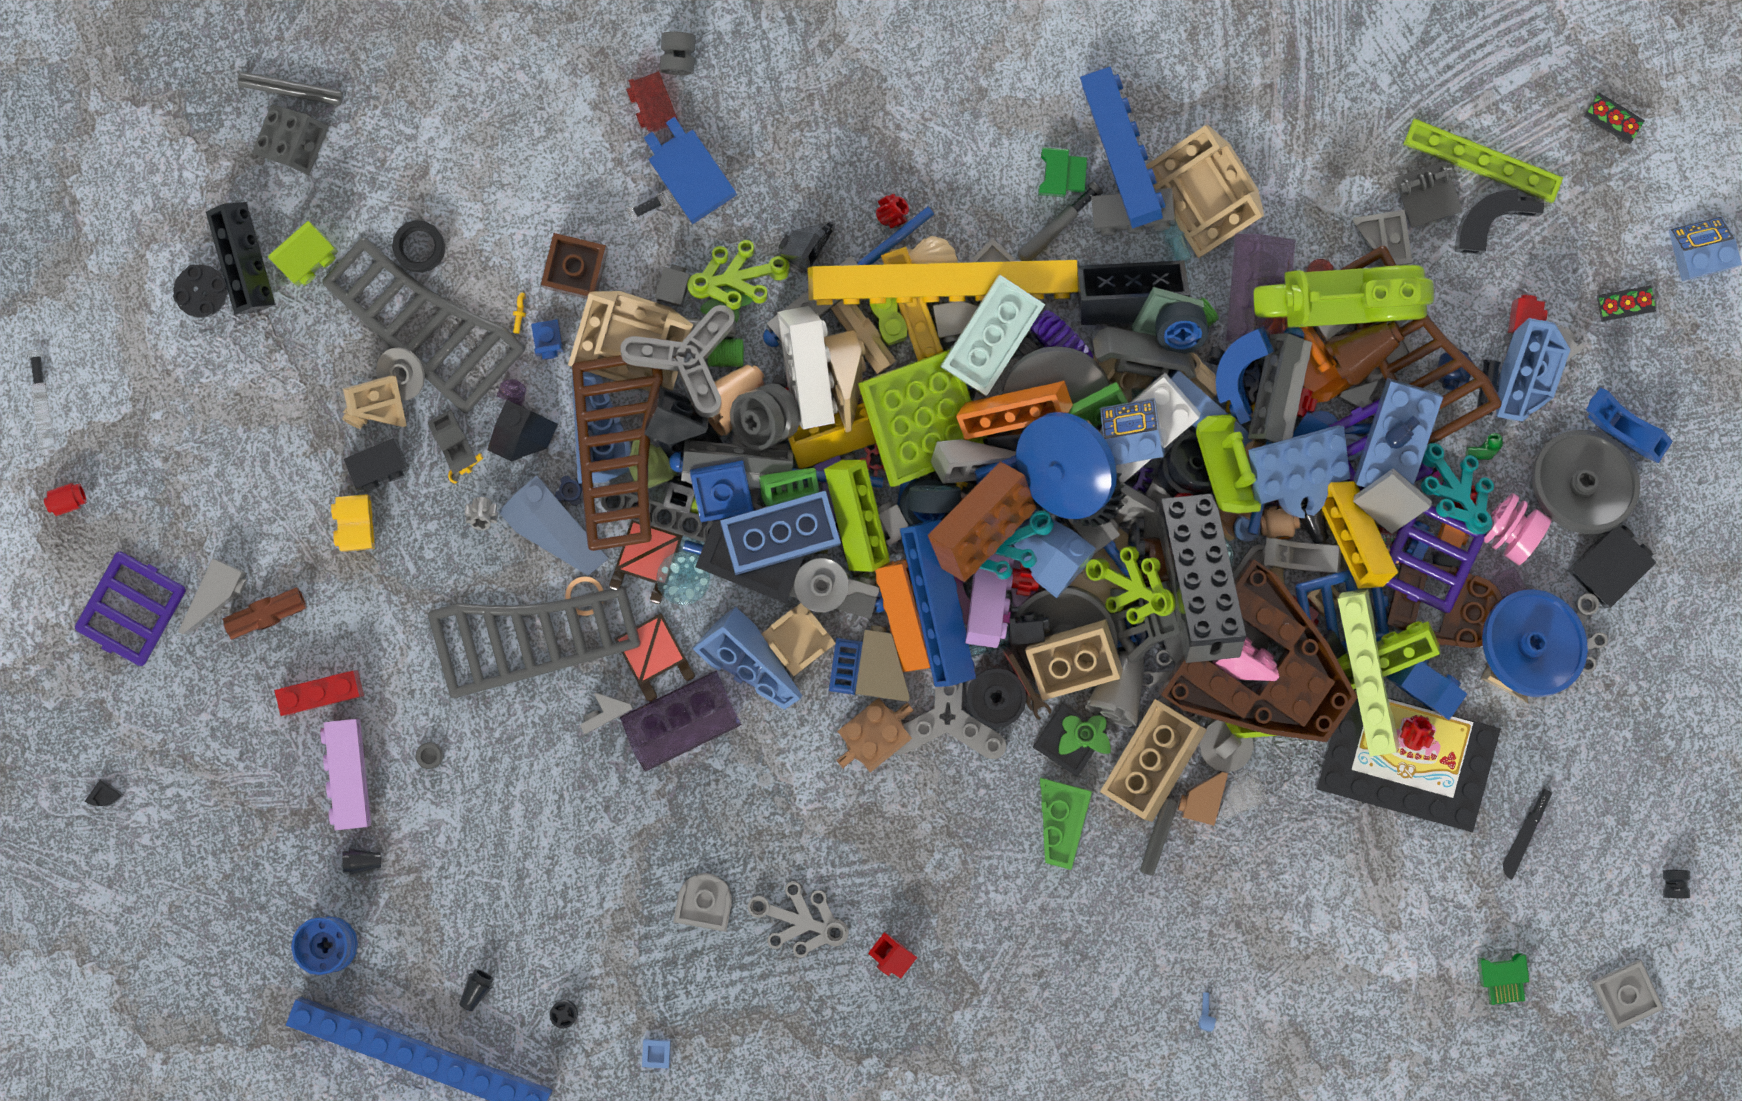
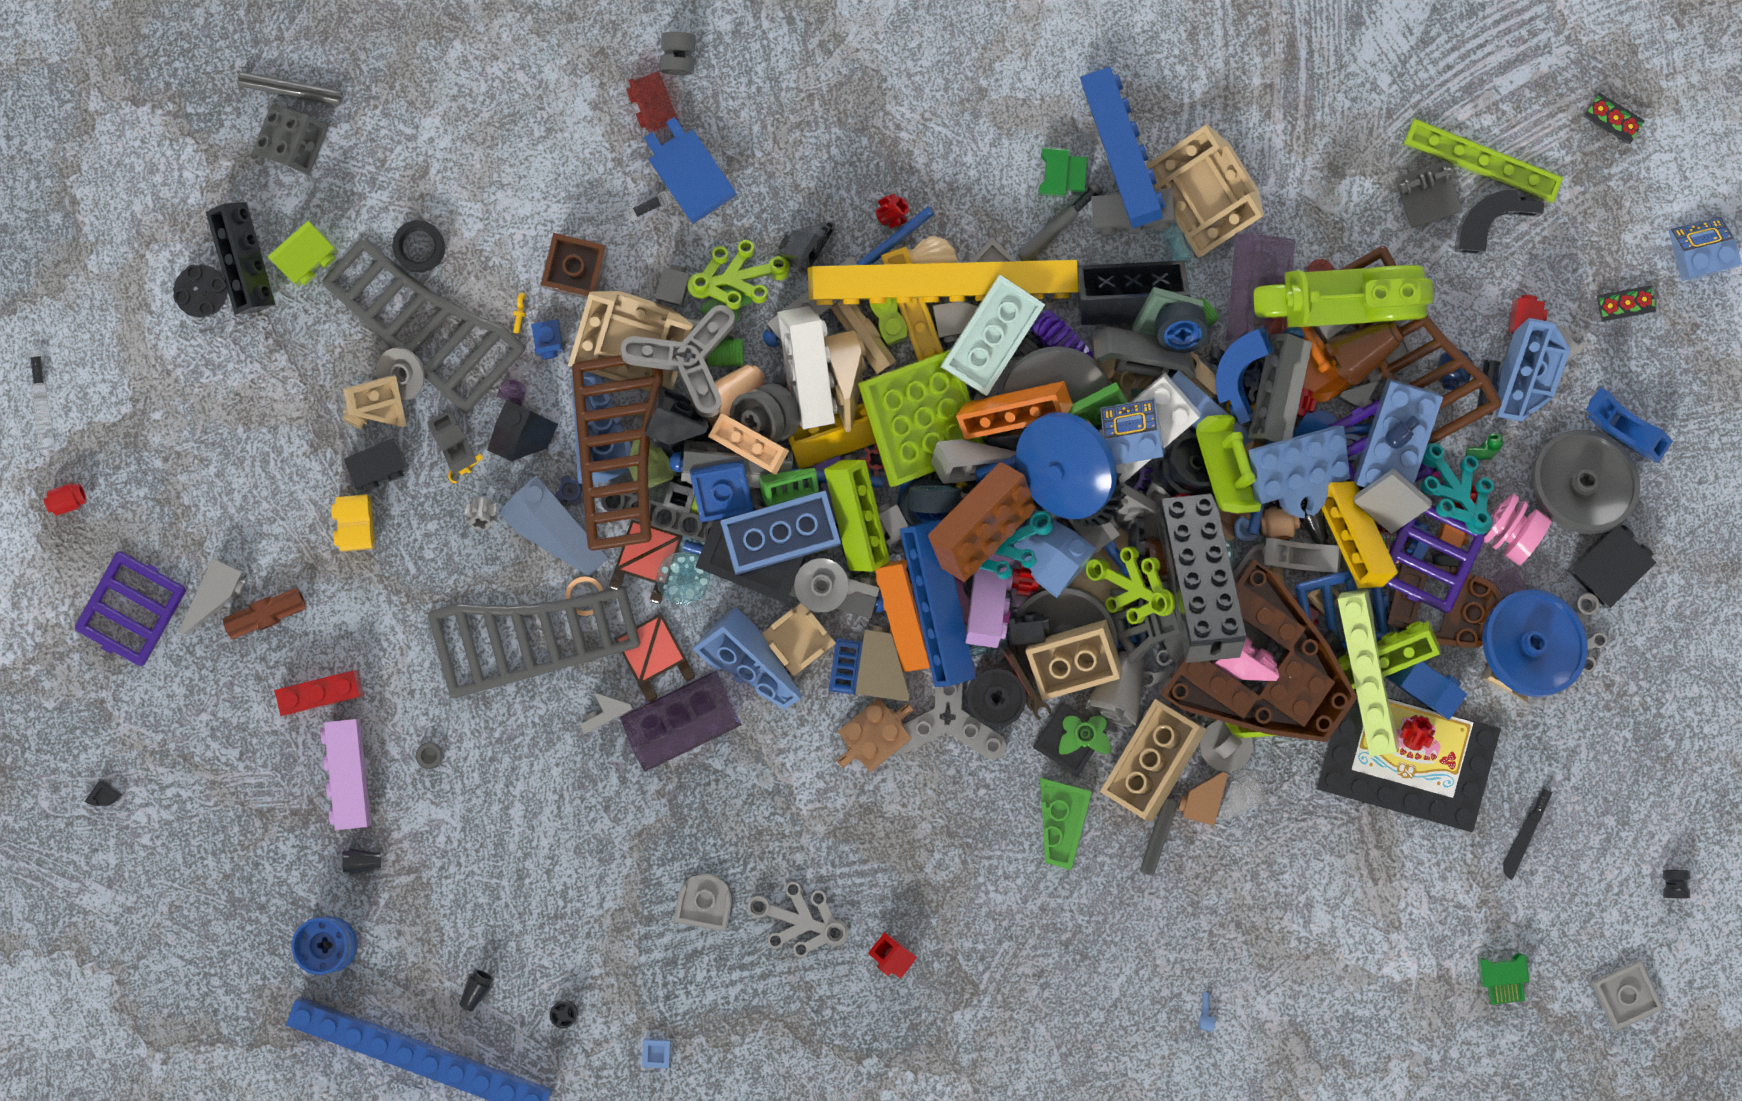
light grey wing [1353,210,1413,265] -> none
none -> light nougat plate [708,413,789,474]

